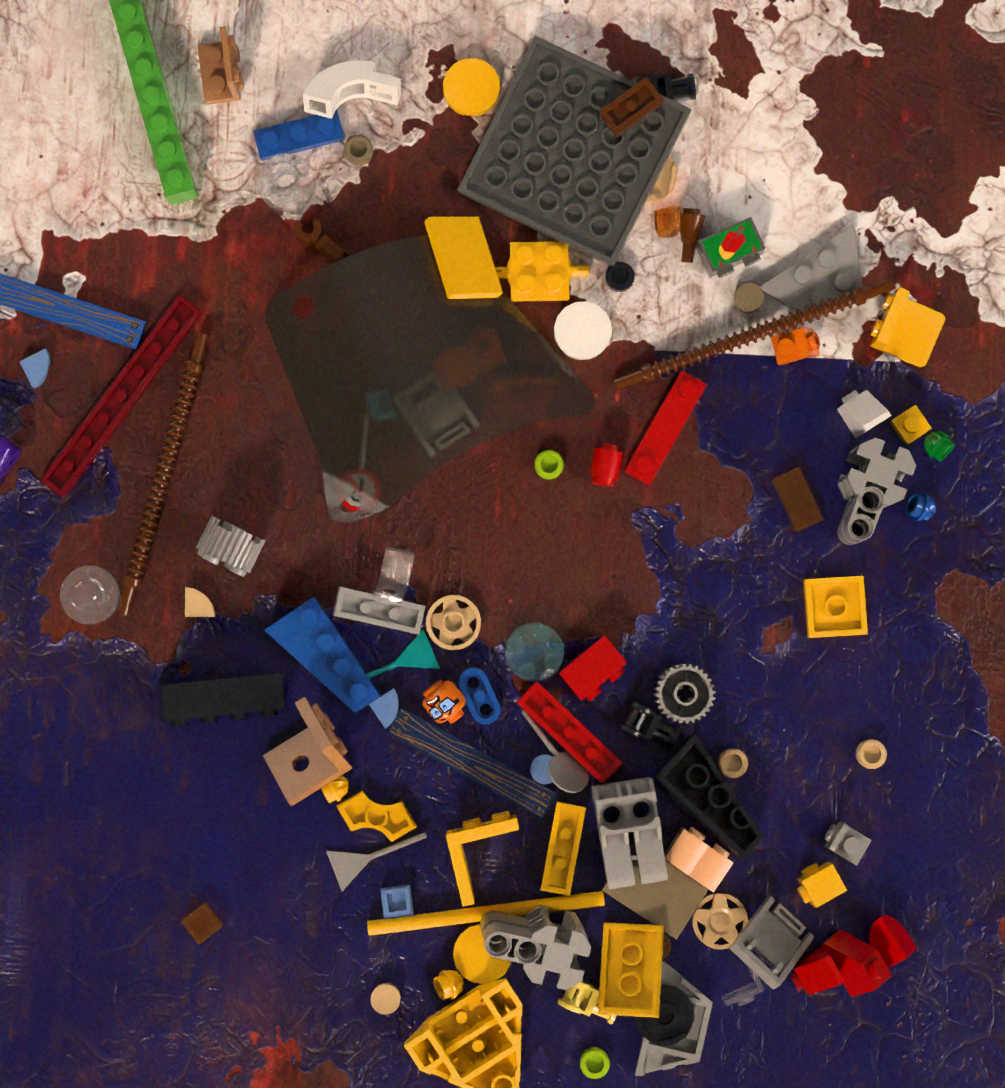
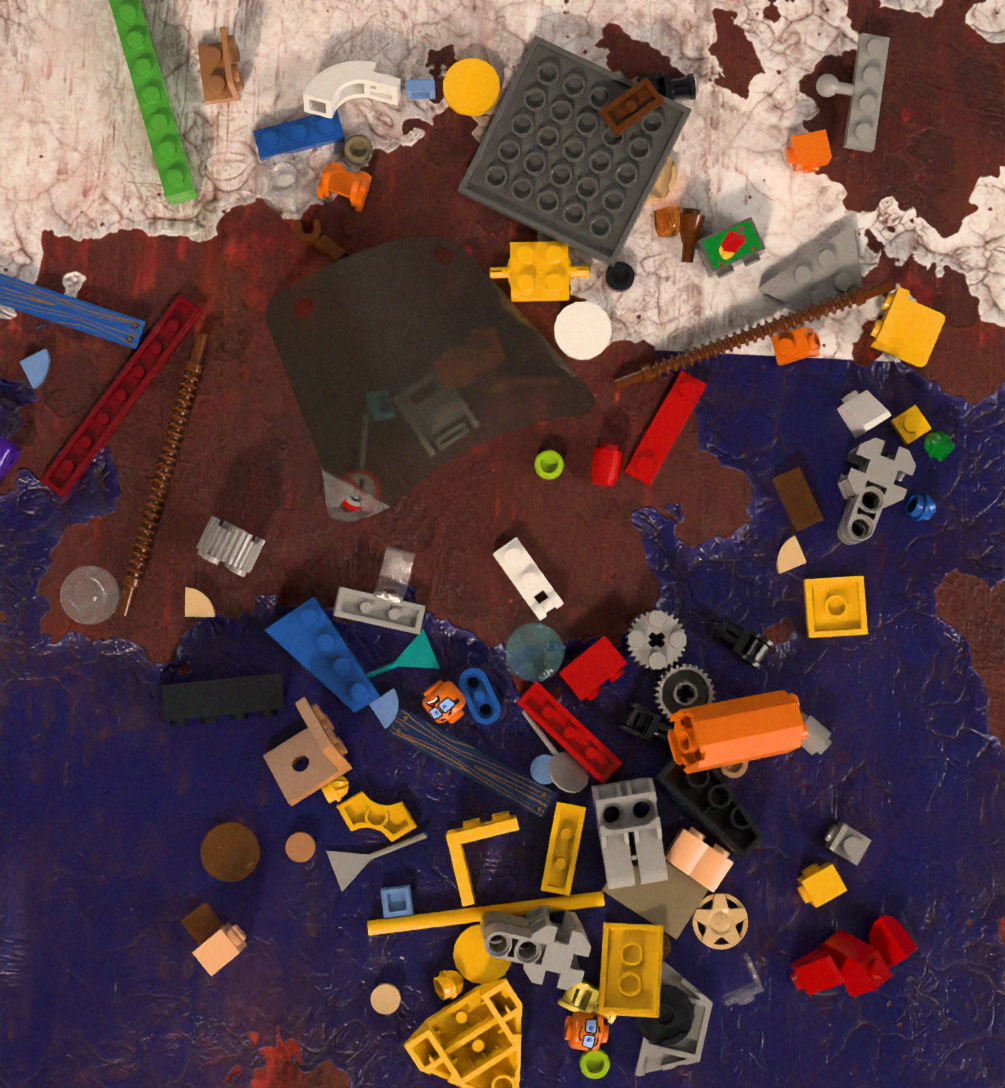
yellow tile [424,217,503,299] -> none
tan wheel [426,595,481,650] -> none
light grey container [729,895,815,990] -> none
dark tan tile [734,283,764,313] -> none
tan tile [856,739,887,769] -> none
none -> light nougat brick [192,922,247,976]
none -> clear orange tile [200,822,261,882]
none -> medium nougat tile [285,832,316,862]
none -> orange piece [317,161,372,212]
none -> medium blue tile [406,79,436,100]
none -> white plate [493,537,564,621]
none -> orange head [563,1011,609,1052]
none -> light grey brick [625,610,687,670]
none -> orange brick [667,690,808,774]
none -> black connector [712,615,775,670]
none -> tan tile [776,536,807,574]
none -> orange brick [785,129,832,174]
none -> light grey brick [801,712,832,755]
none -> light grey plate [816,33,890,153]

